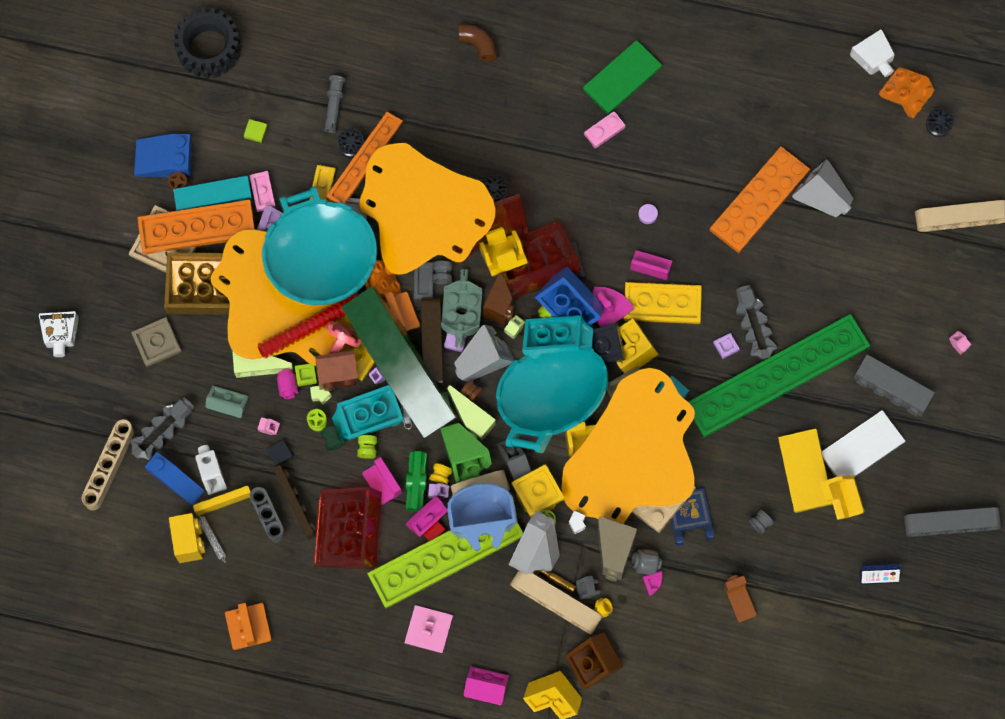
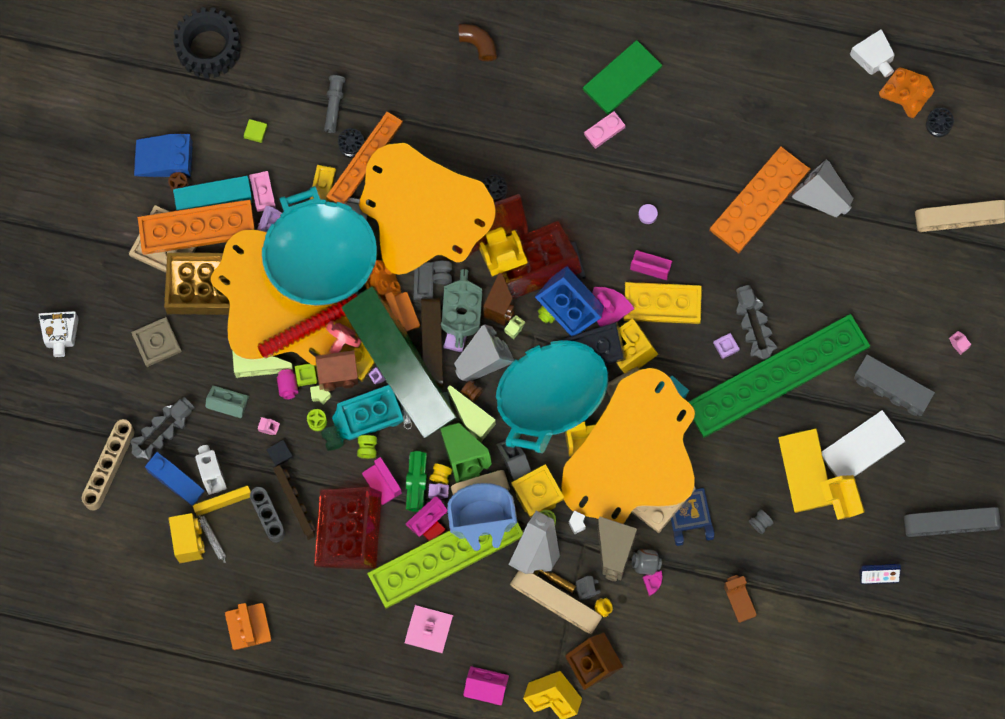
teal slope [522,315,594,359] -> none

